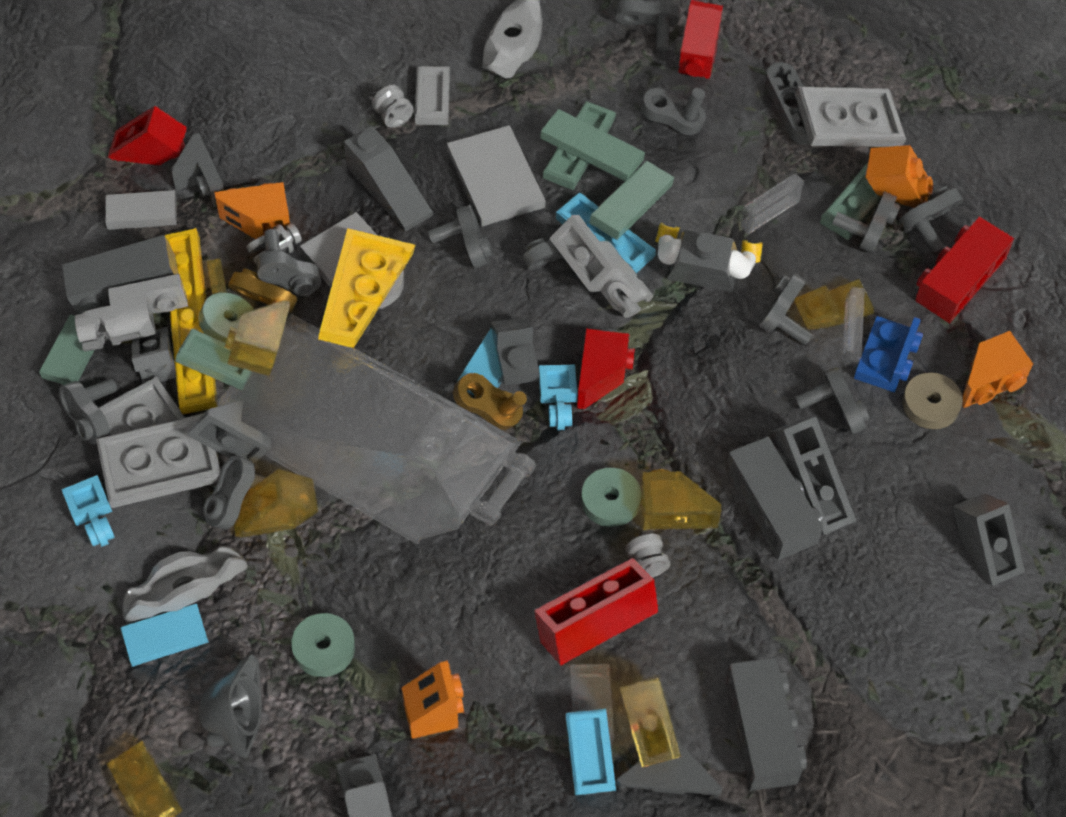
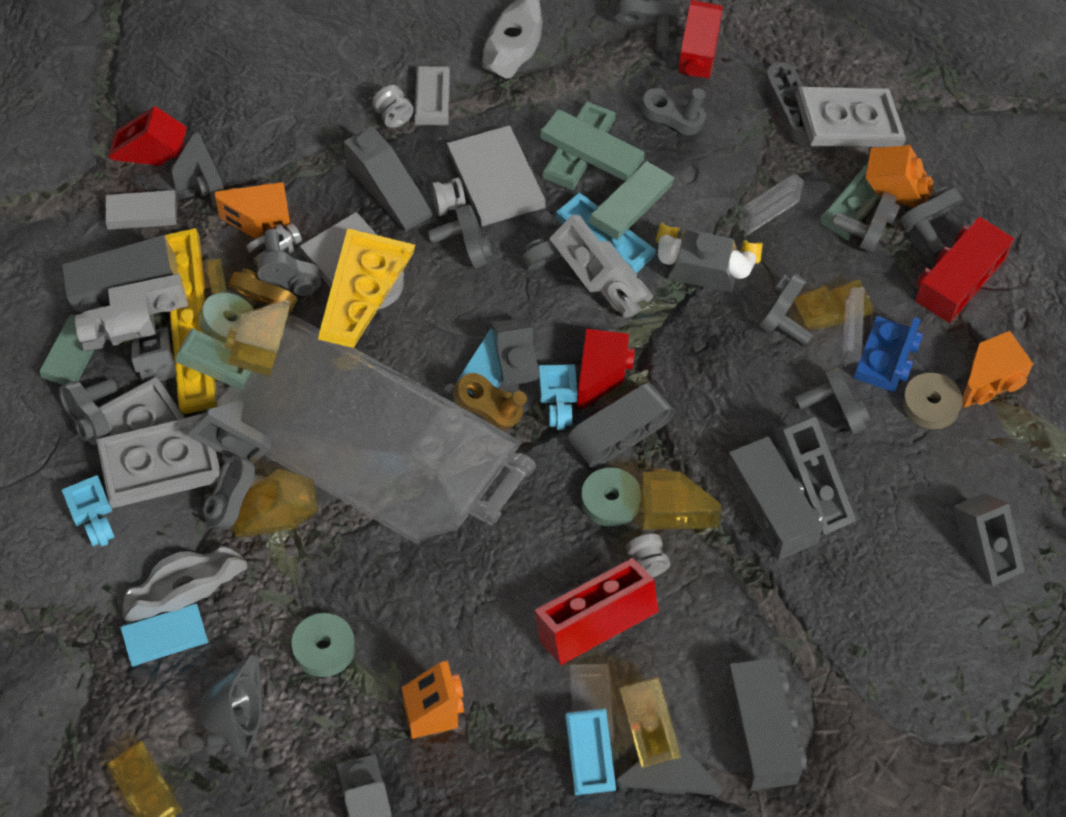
none -> light grey wheel [431,177,466,216]
none -> dark grey beam [568,383,675,468]

